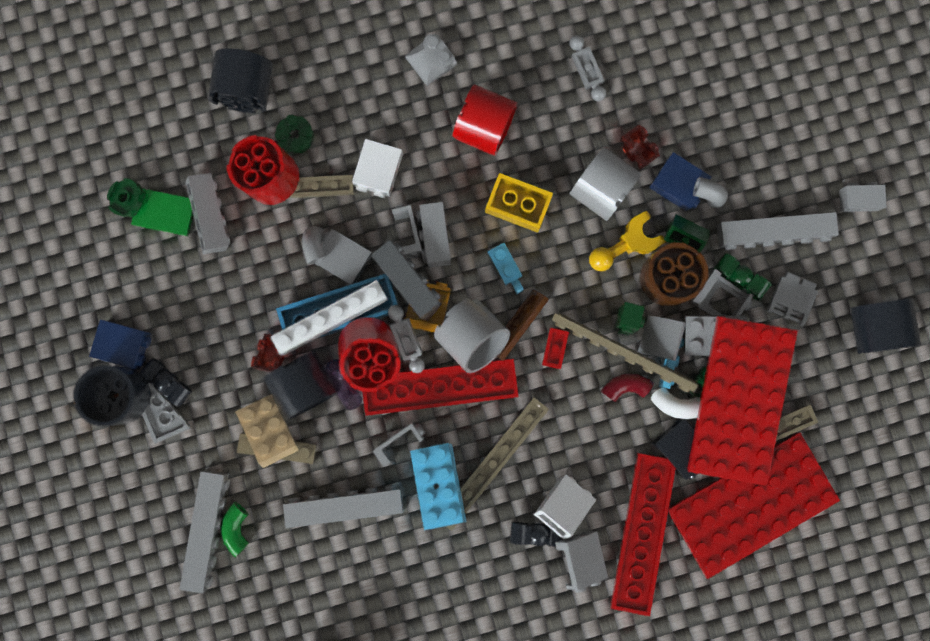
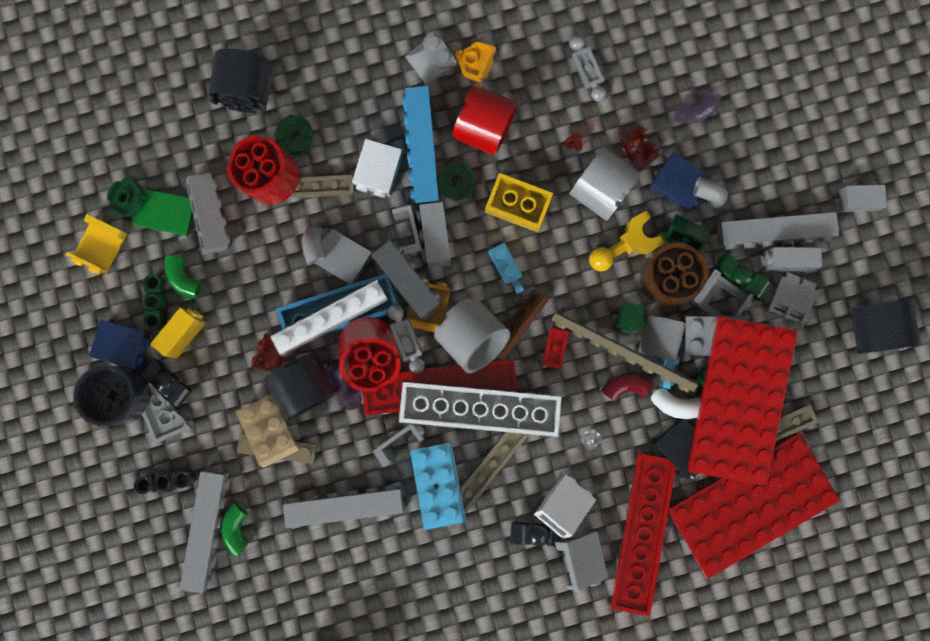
none -> yellow panel [66,214,127,275]
none -> black piece [134,469,196,494]
none -> dark green piece [142,274,168,331]
none -> yellow brick [150,308,206,358]
none -> green cylinder [165,255,201,299]
none -> white brick [399,382,561,437]
none -> dark azure brick [402,86,439,210]
none -> dark green plate [438,163,476,202]
none -> light orange plate [454,41,496,83]
none -> clear red tile [564,131,583,151]
none -> clear tile [581,429,602,451]
none -> clear purple cylinder [673,91,721,125]
none -> light grey brick [759,247,822,272]

